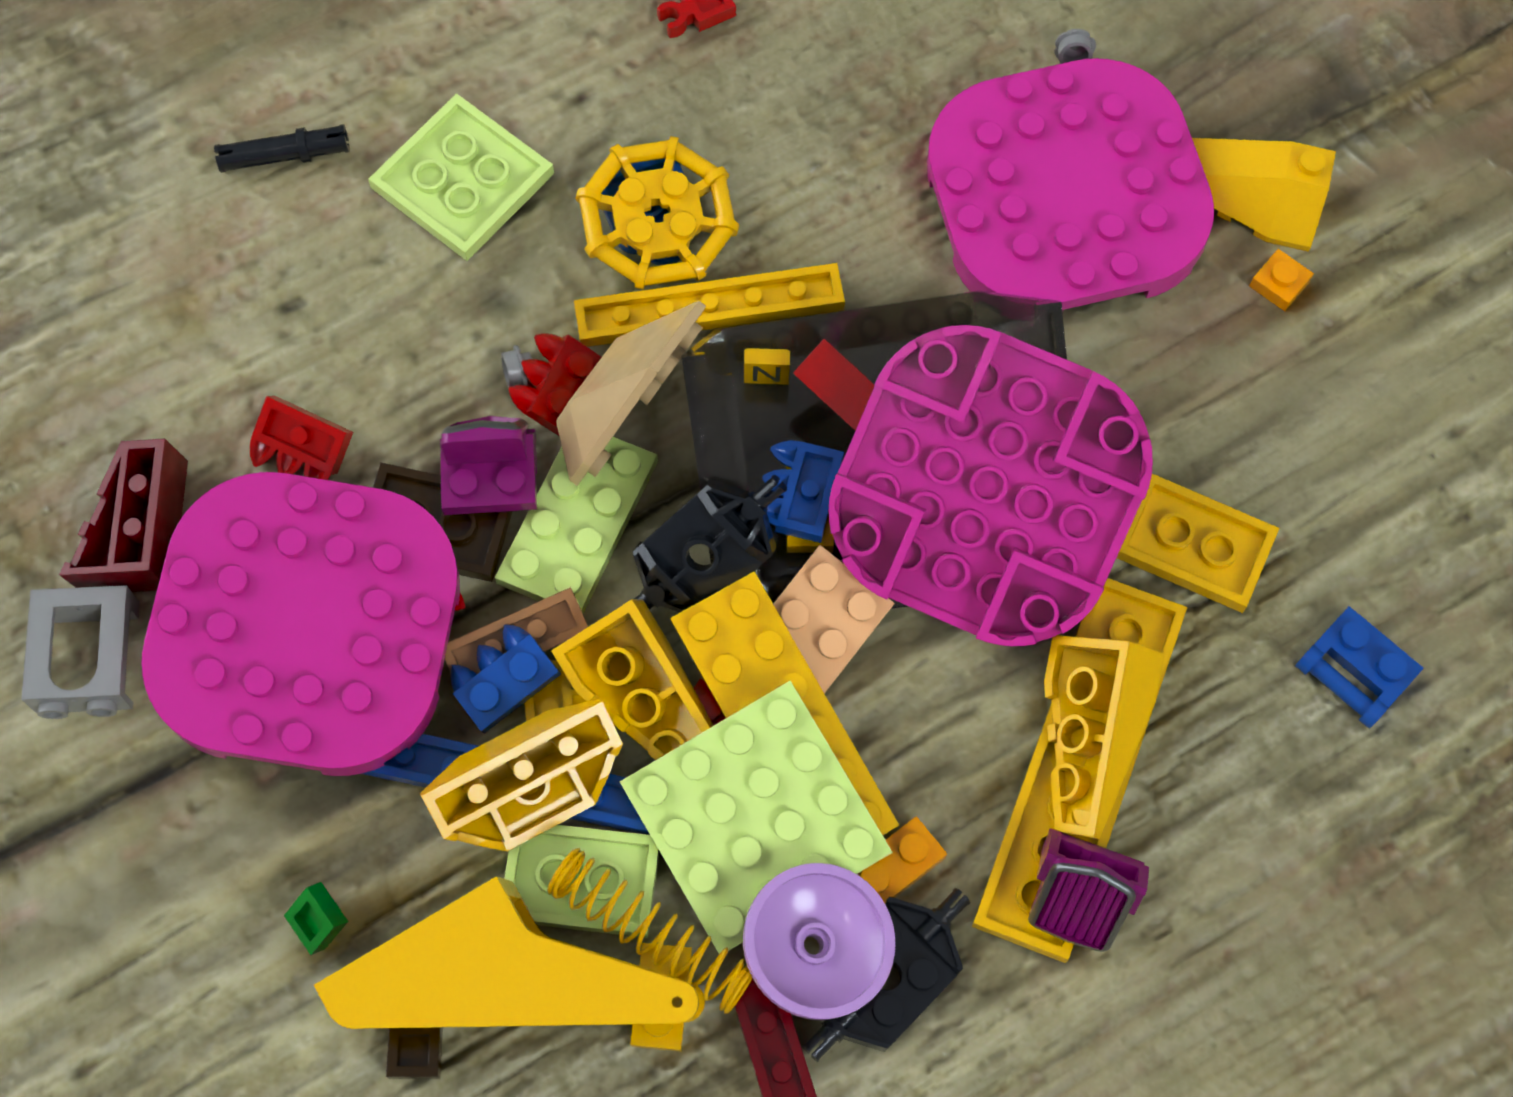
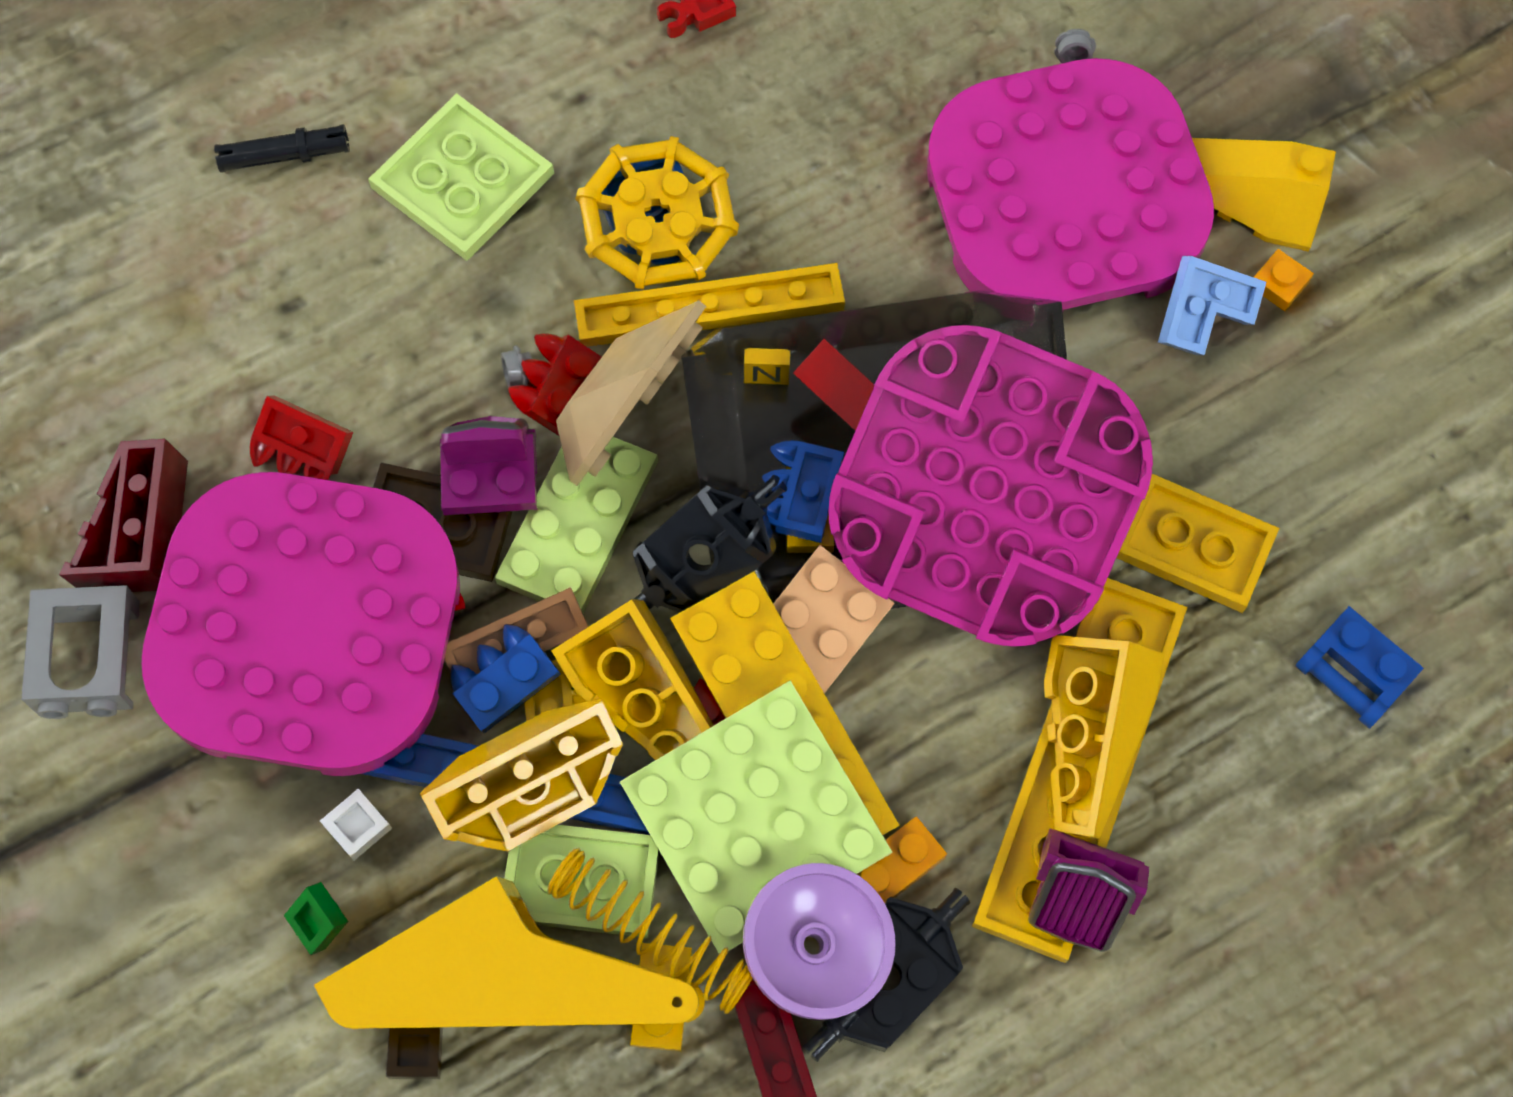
none -> white plate [320,789,392,861]
none -> light blue plate [1158,256,1266,355]

